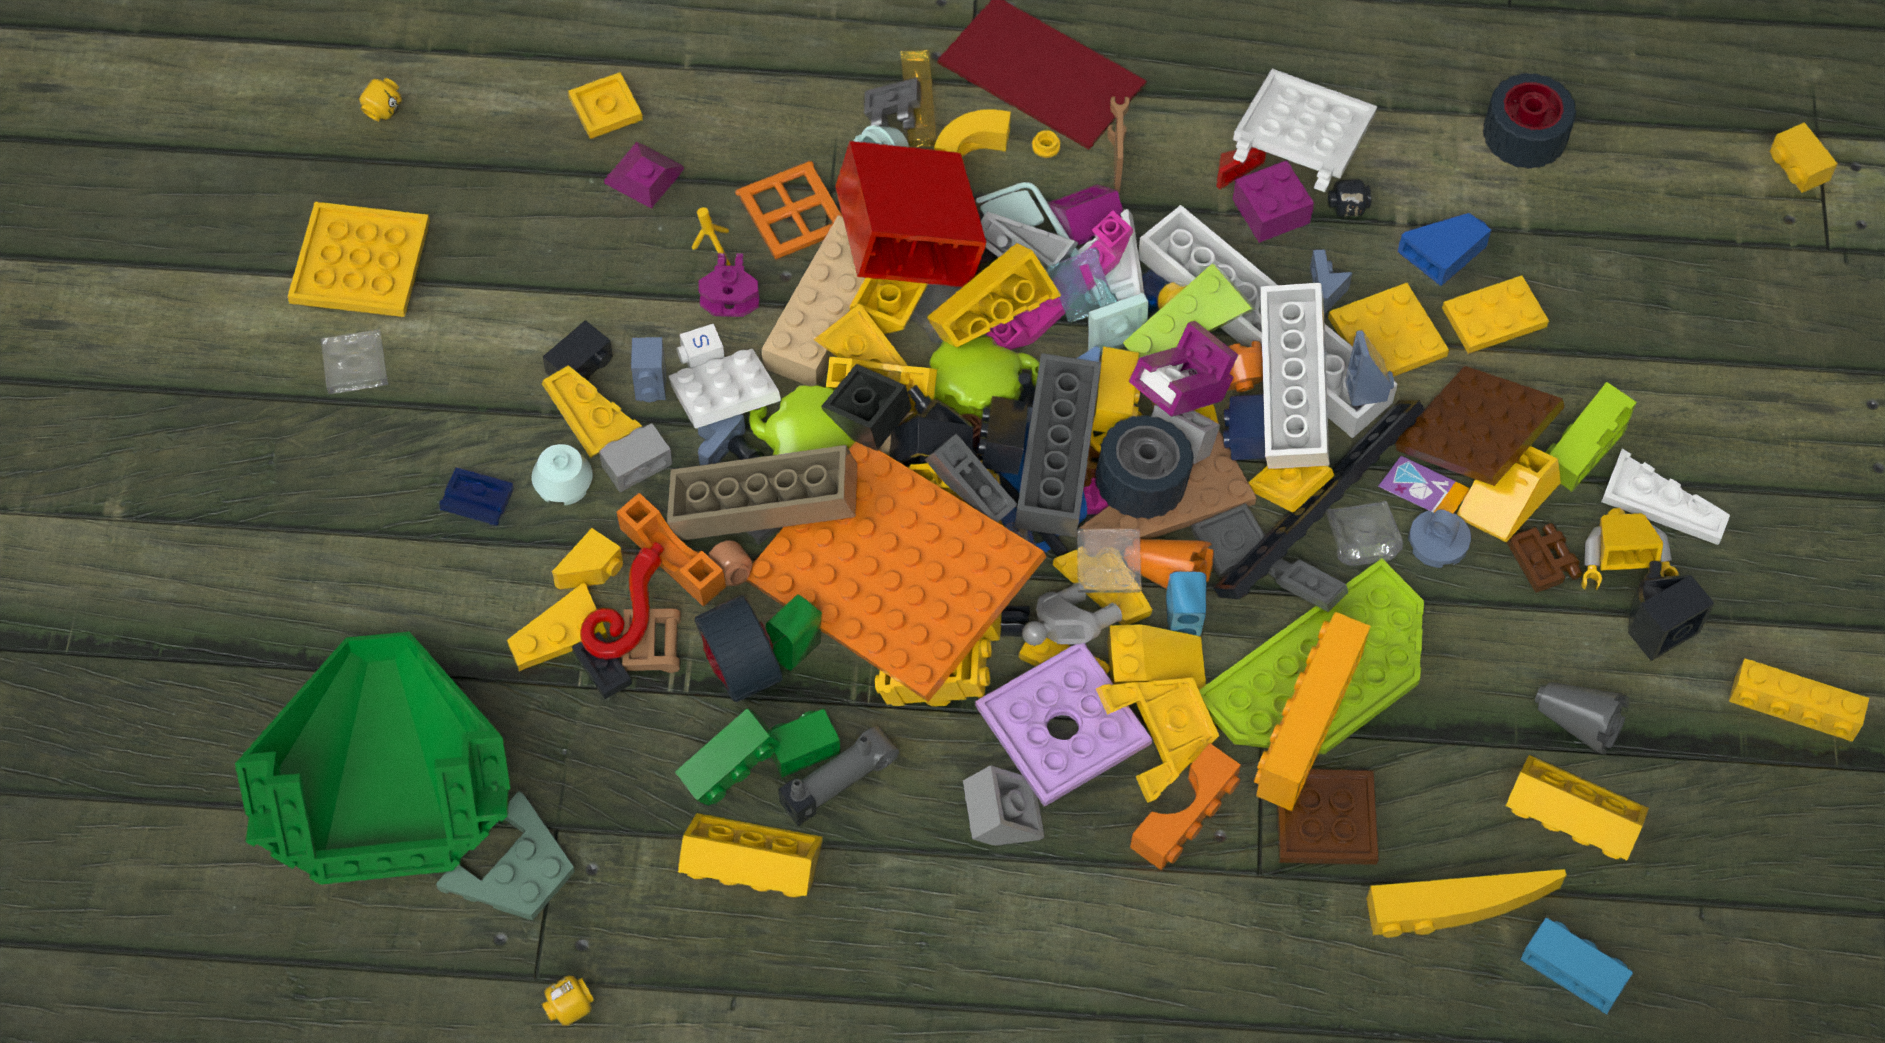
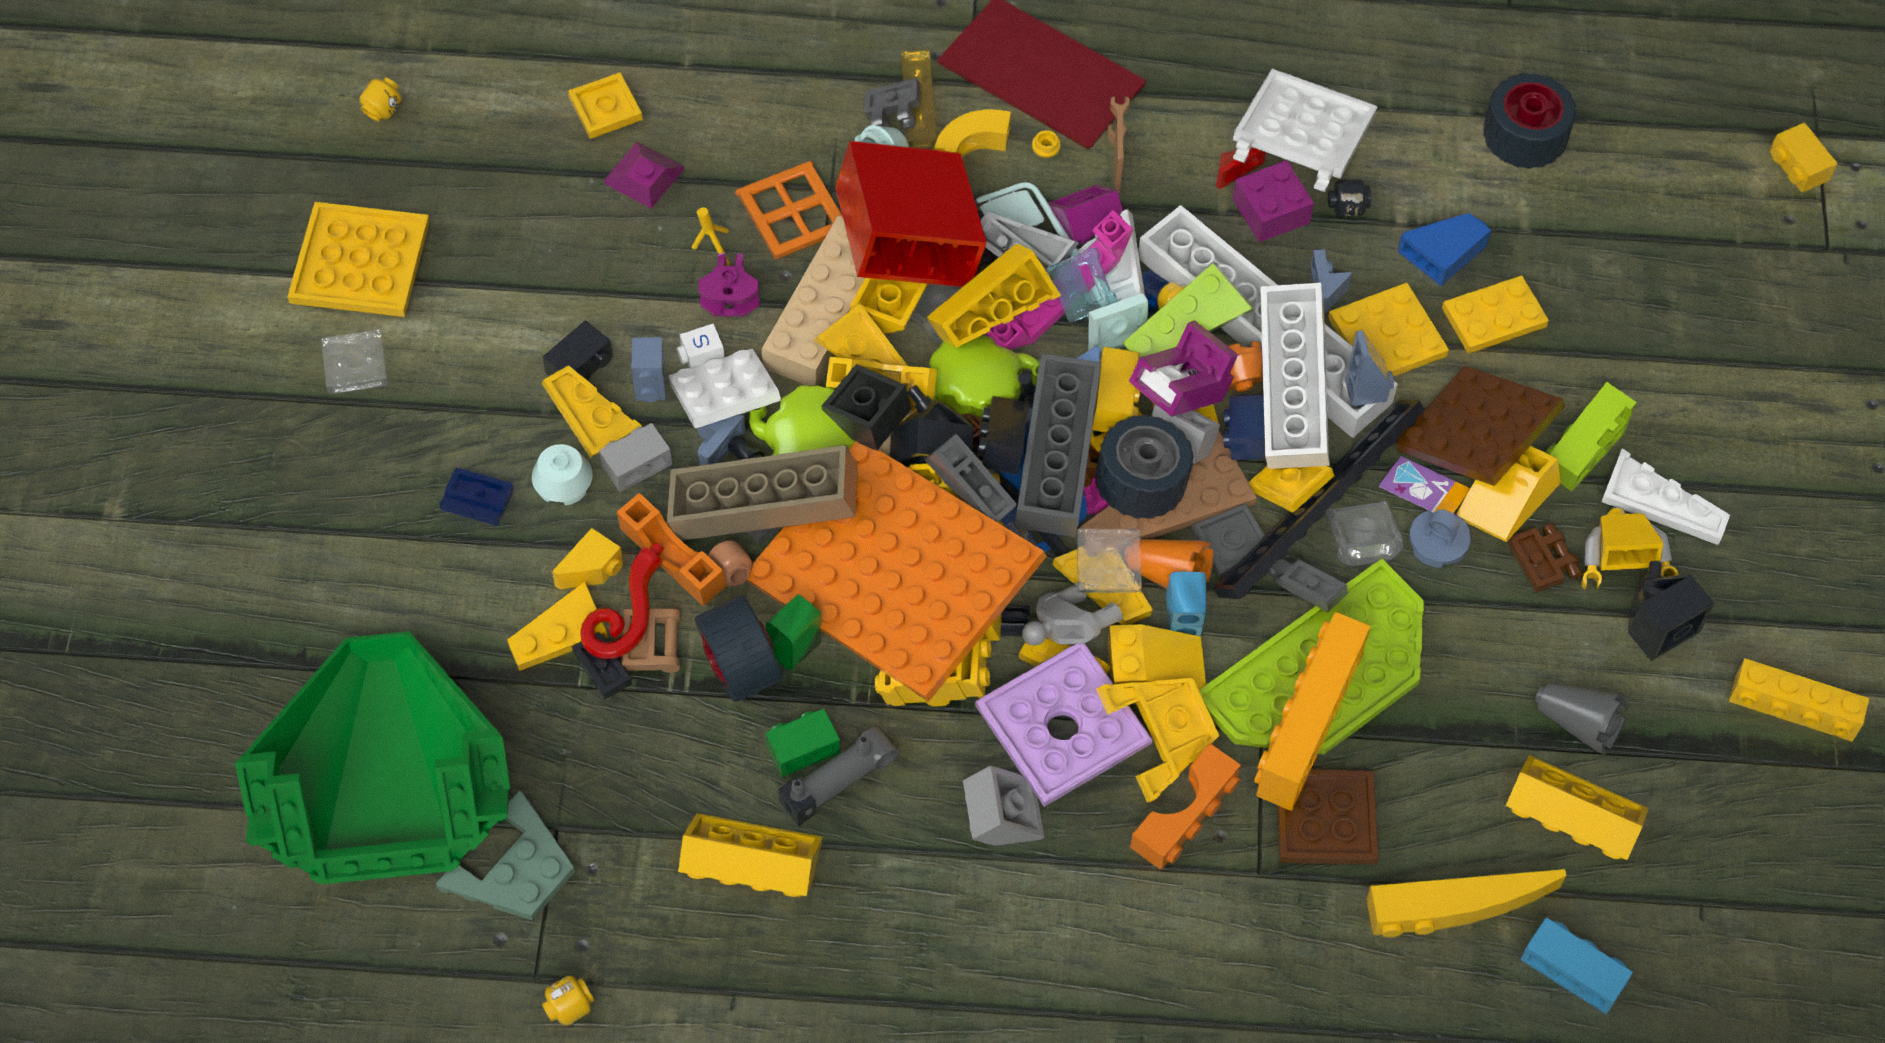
green brick [675,708,780,806] -> none

